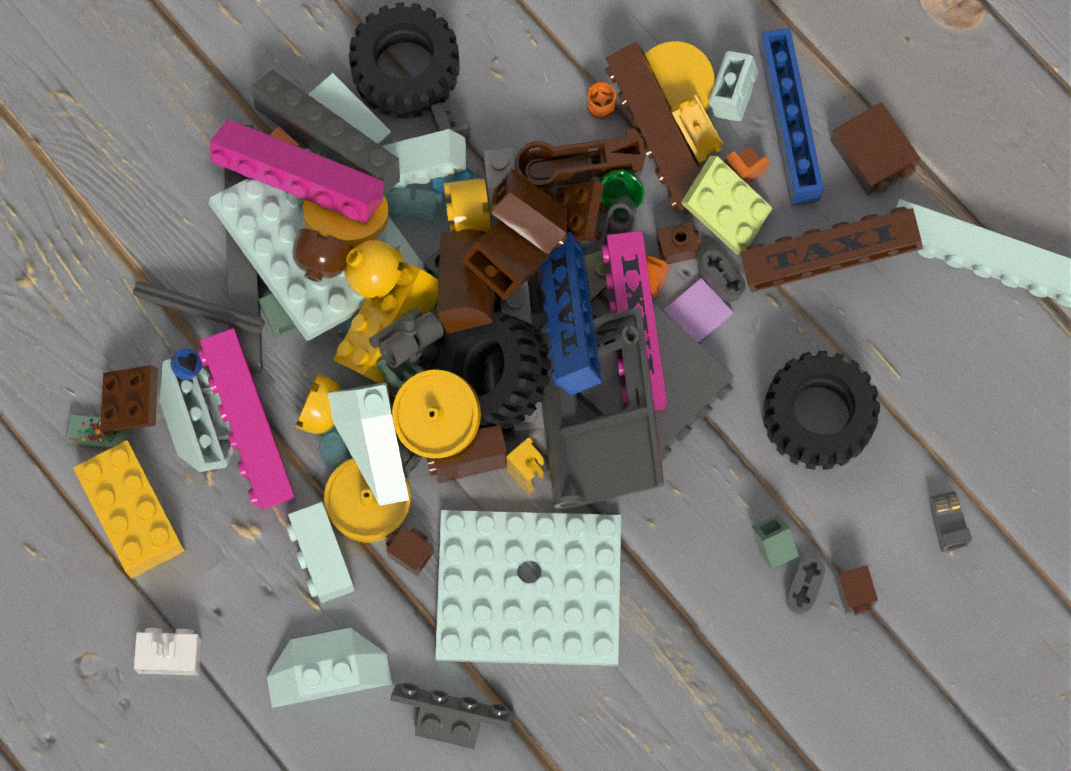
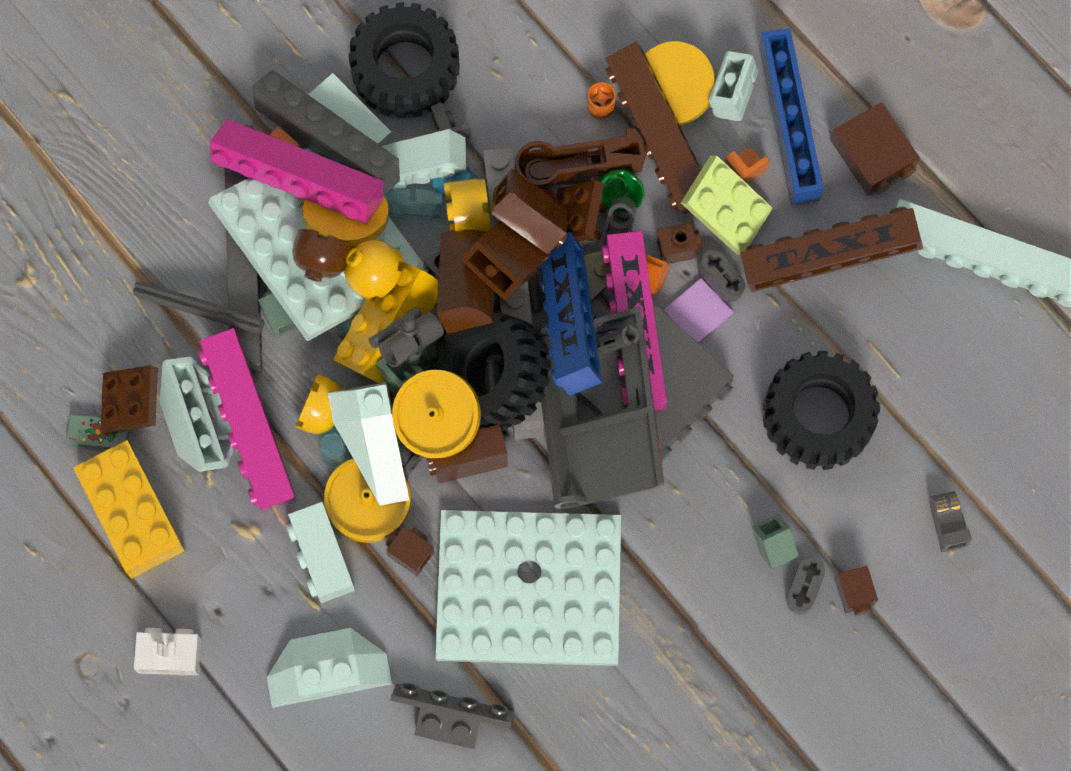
blue tile [170,348,202,380] -> none
yellow hinge [506,438,544,494] -> none
yellow hinge [670,93,723,163] -> none

